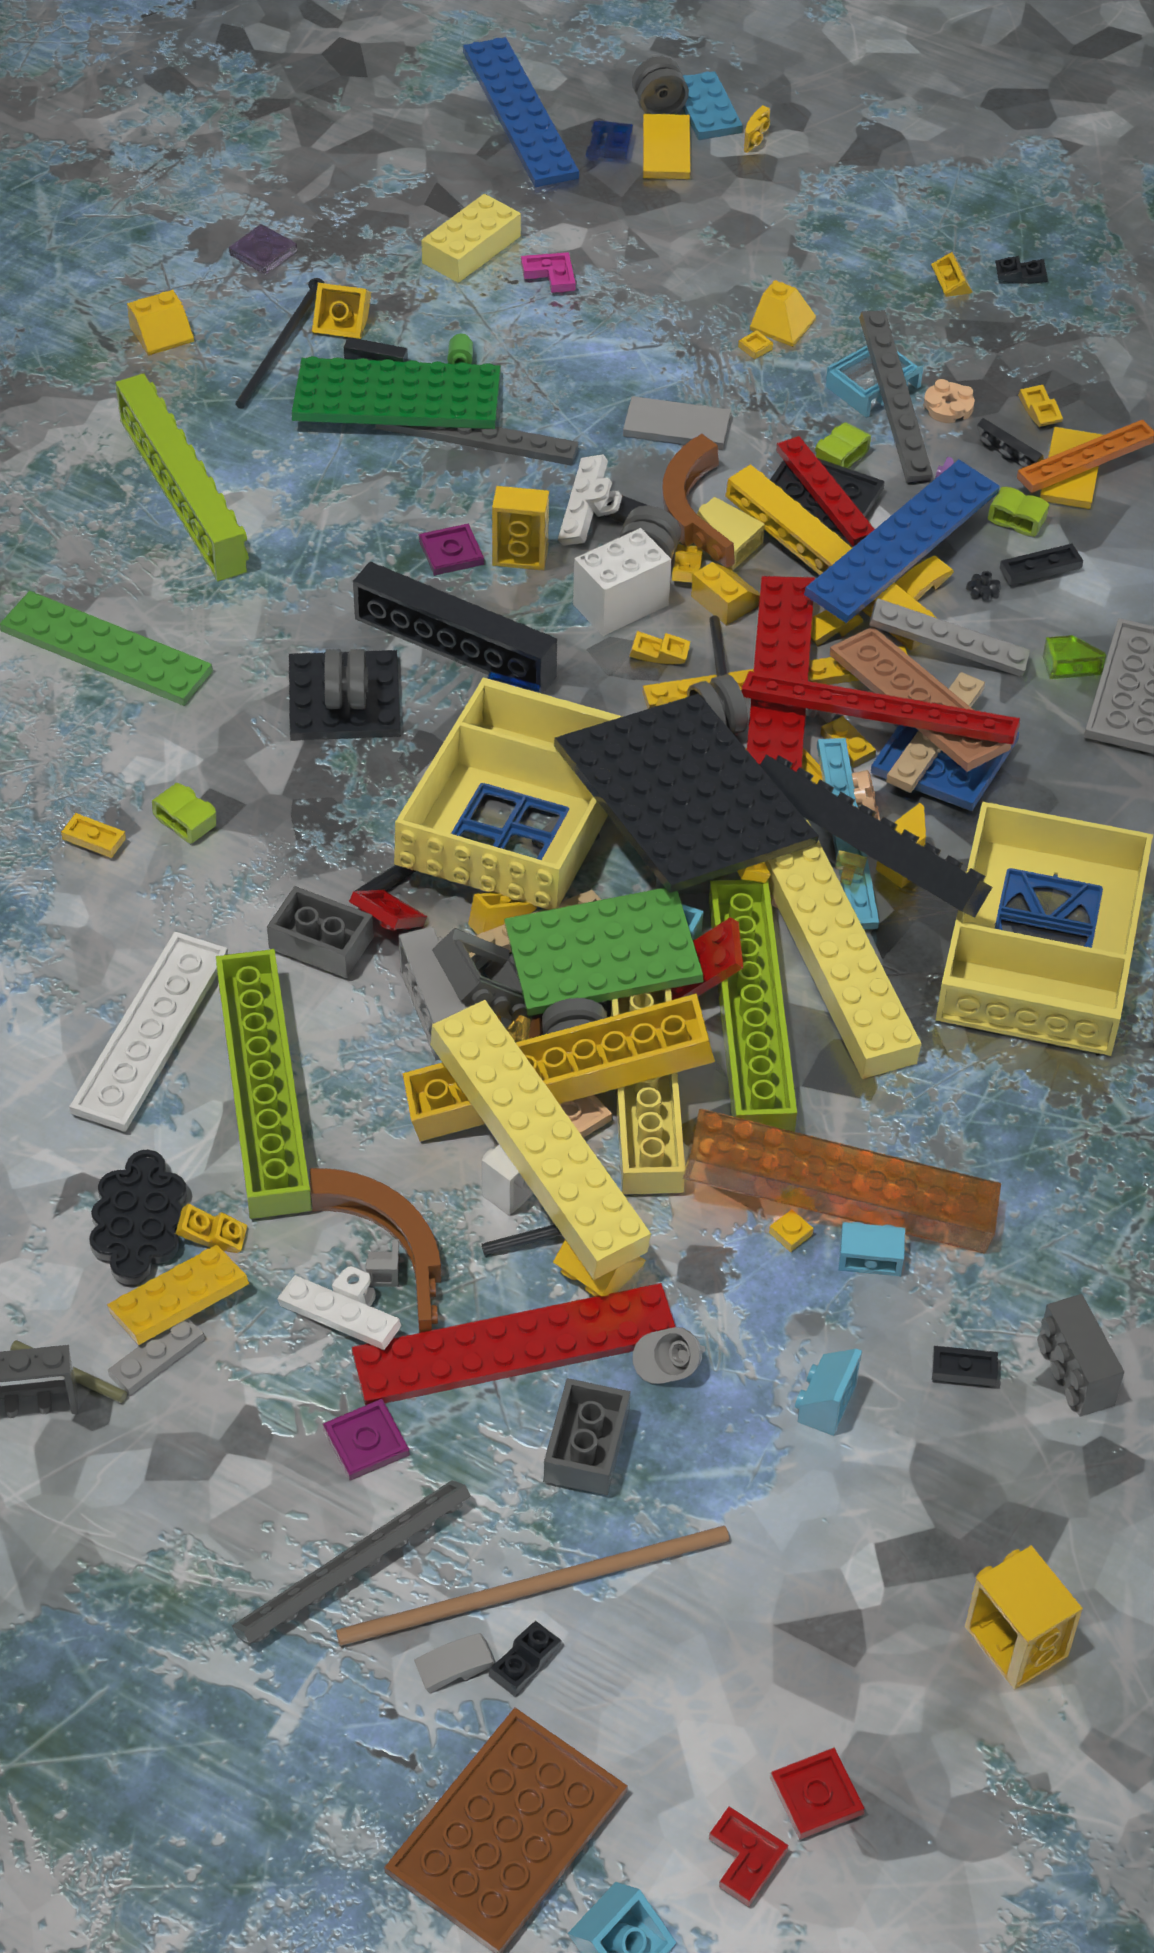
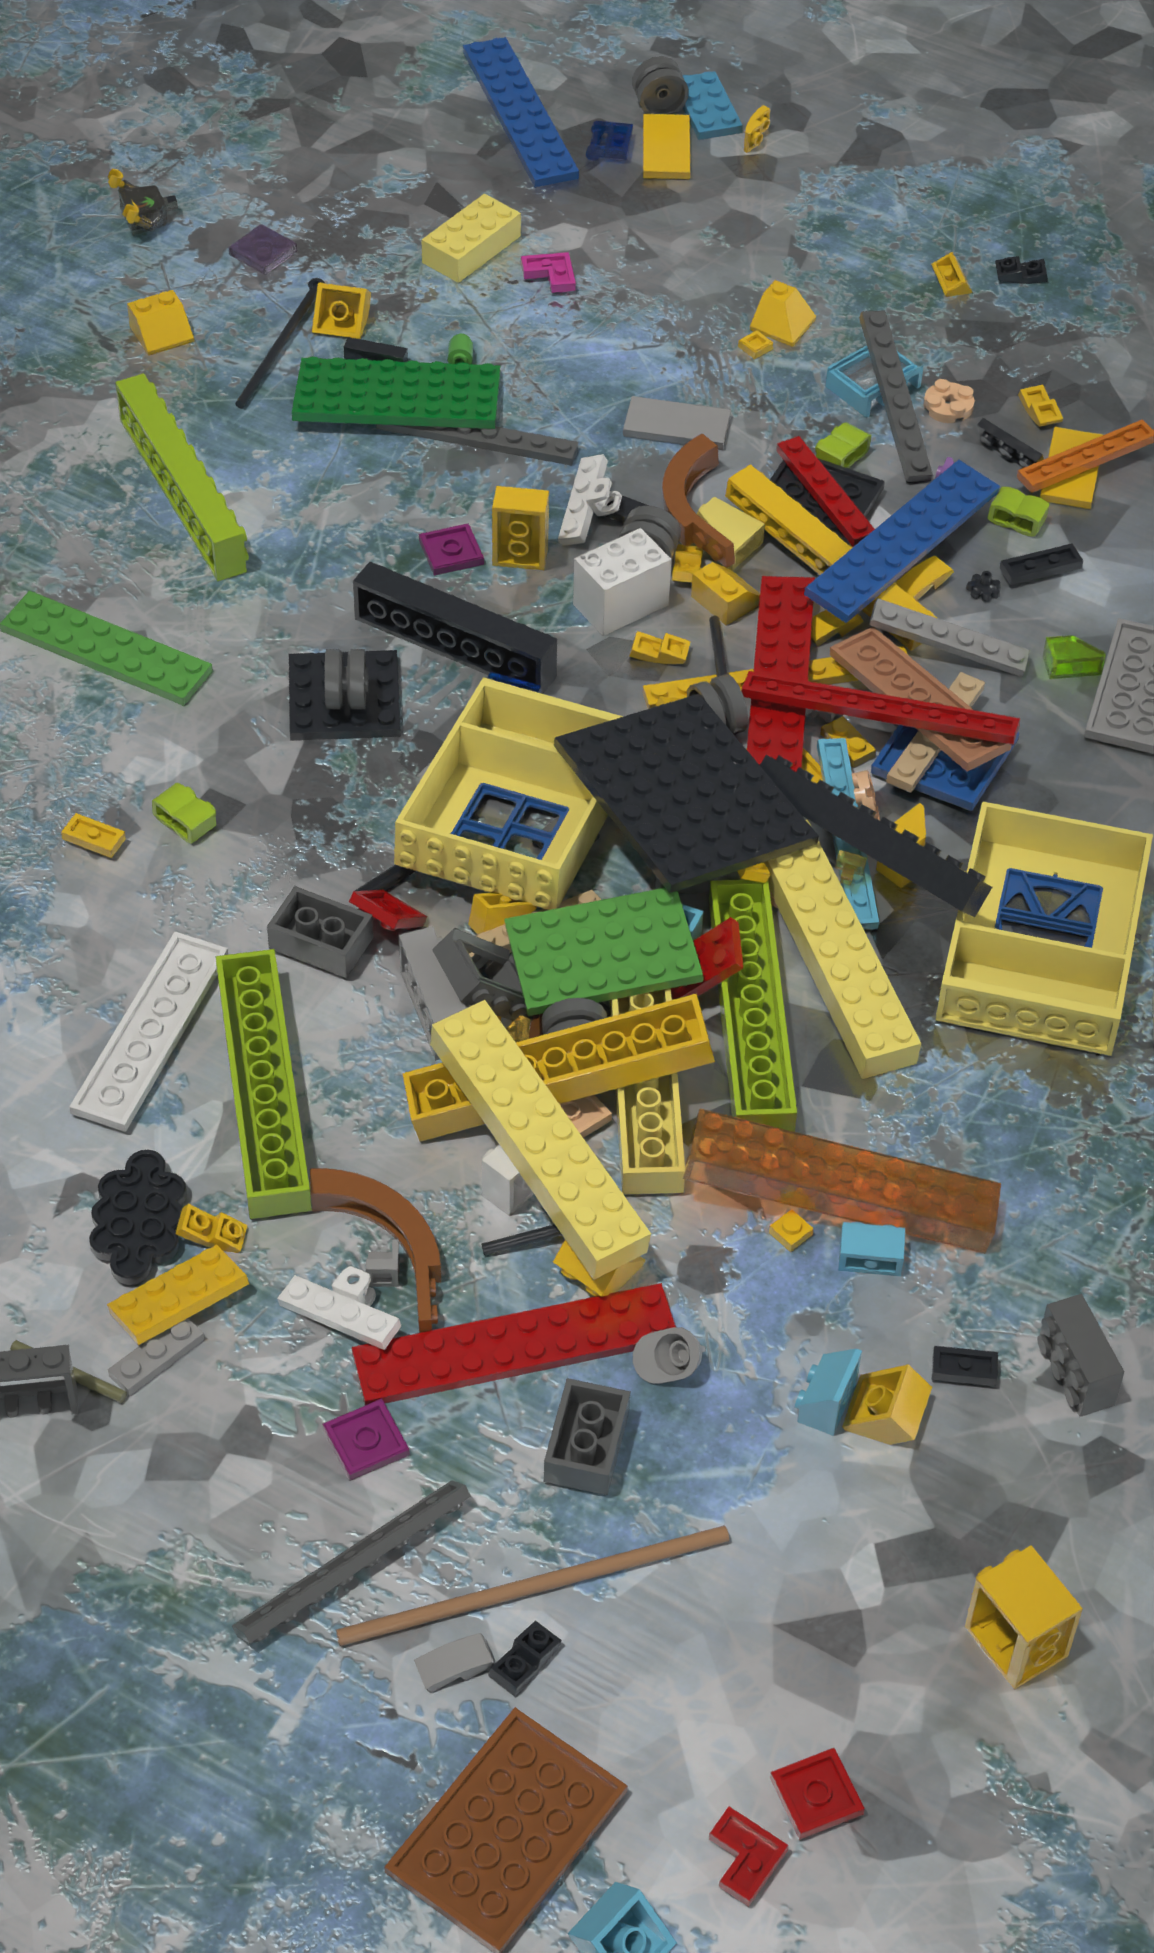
none -> clear smoke torso [107,169,178,236]
none -> yellow slope [842,1364,932,1445]

